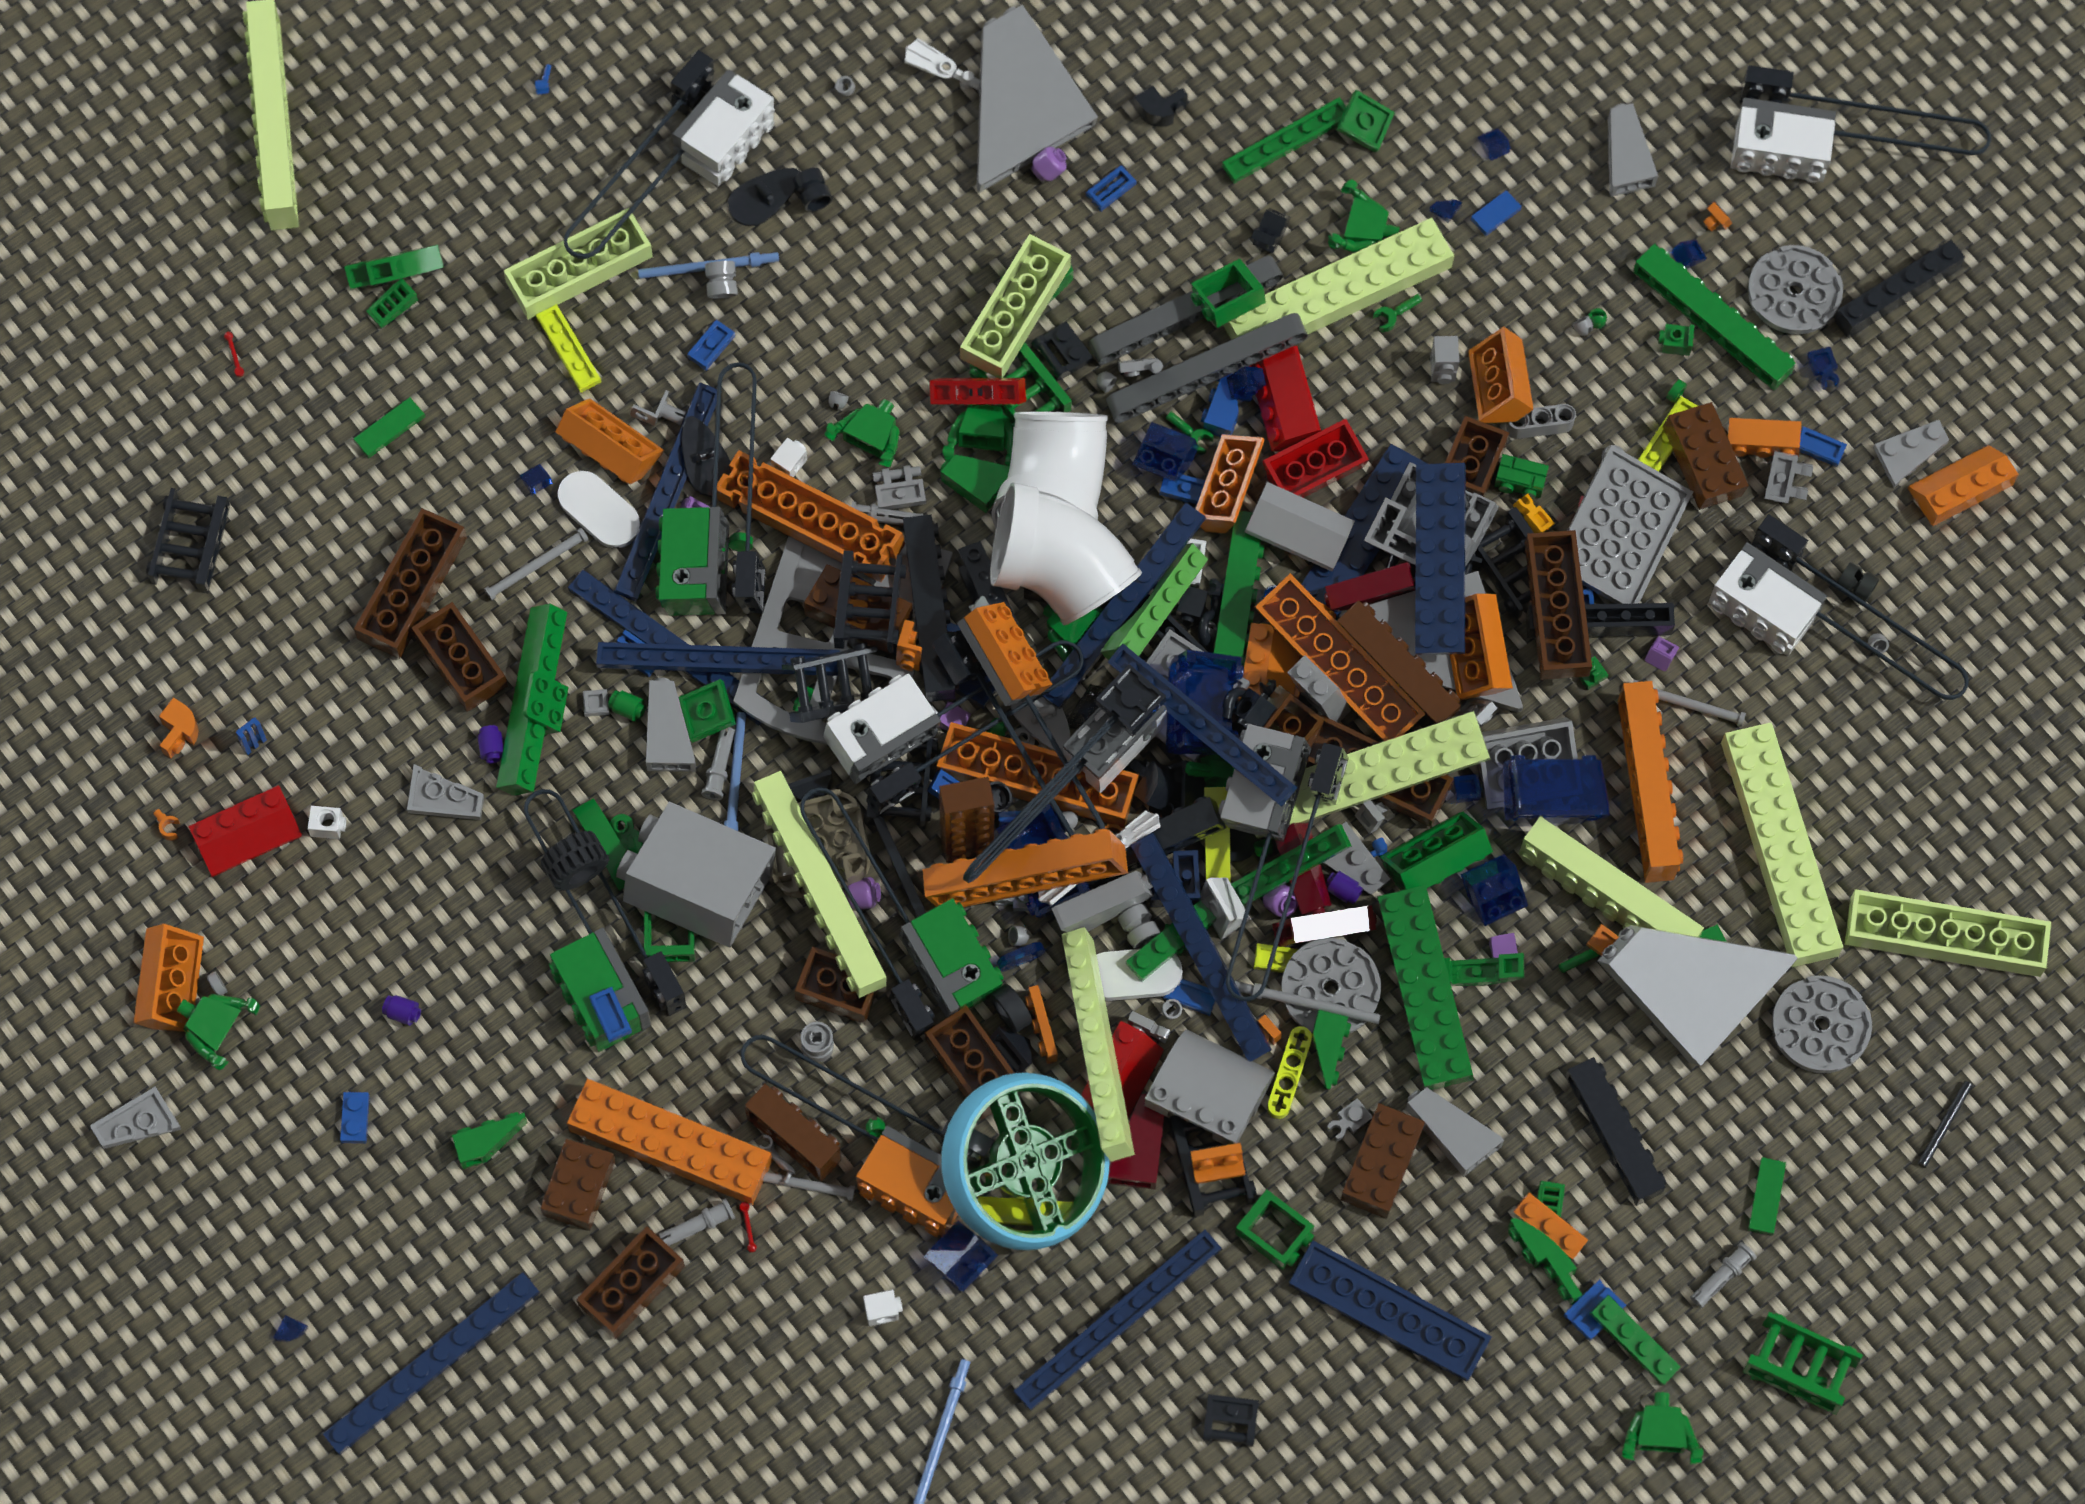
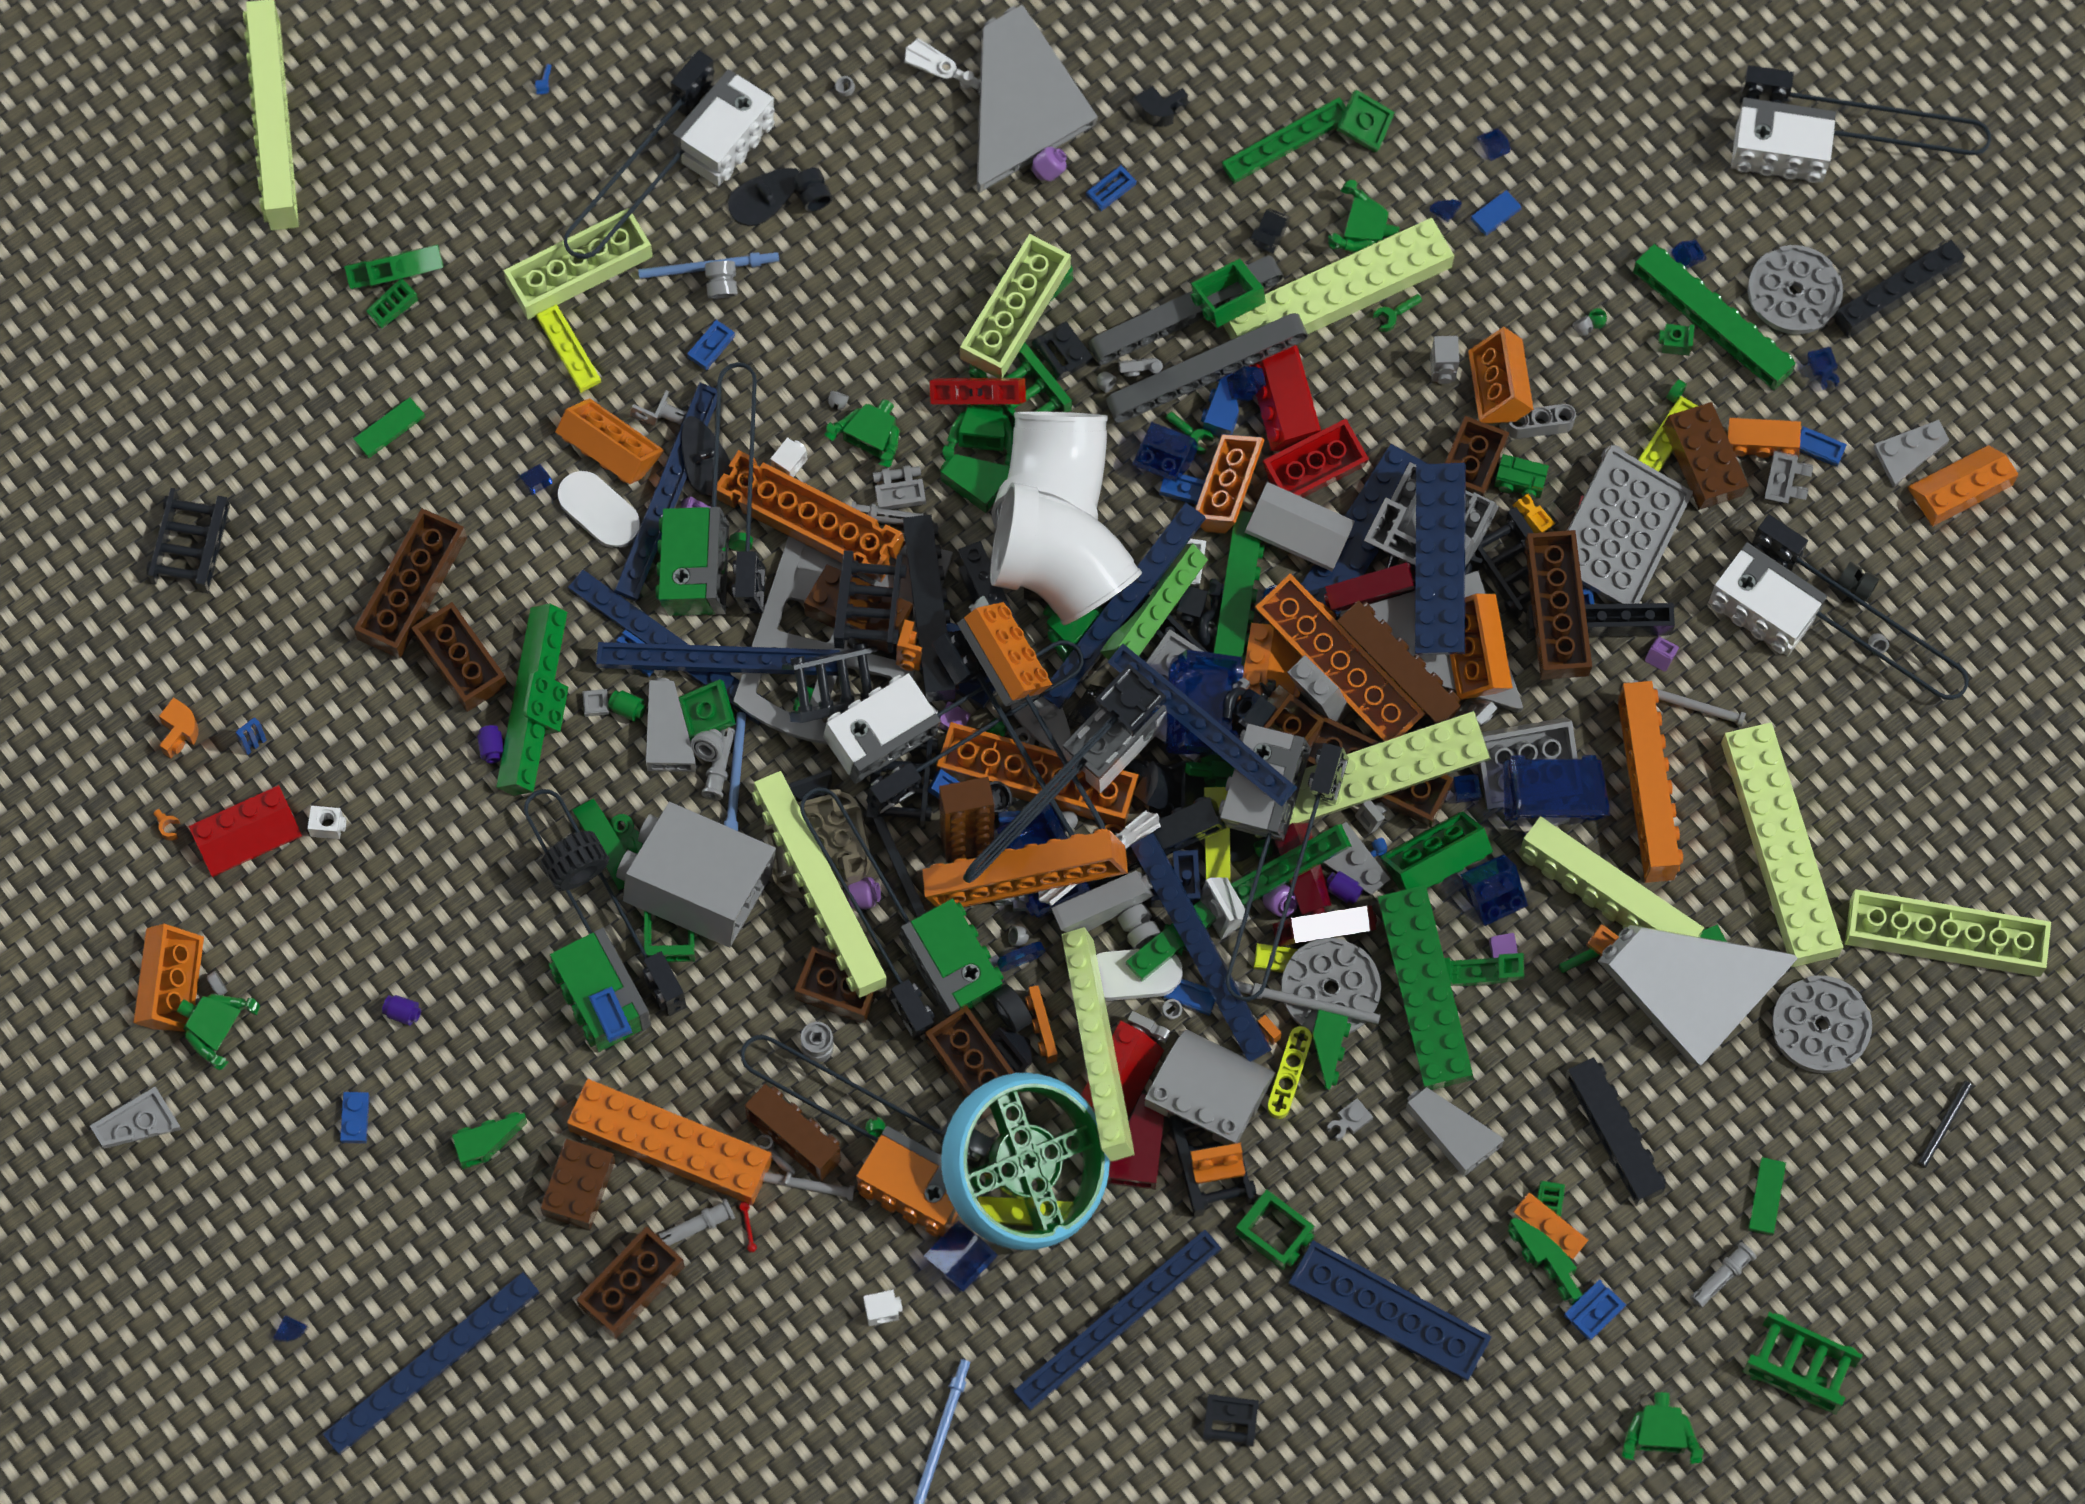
red hinge [224,332,244,377] -> none
light grey wing [407,764,484,820] -> none
light grey bar [484,528,589,601] -> none
reddish brown brick [1340,1103,1425,1219] -> none
green tile [1578,656,1608,690] -> none
green plate [1589,1295,1681,1386] -> none
light grey slope [1608,103,1658,197] -> none
orange tile [1704,202,1732,232] -> none
none -> light grey brick [691,729,724,762]

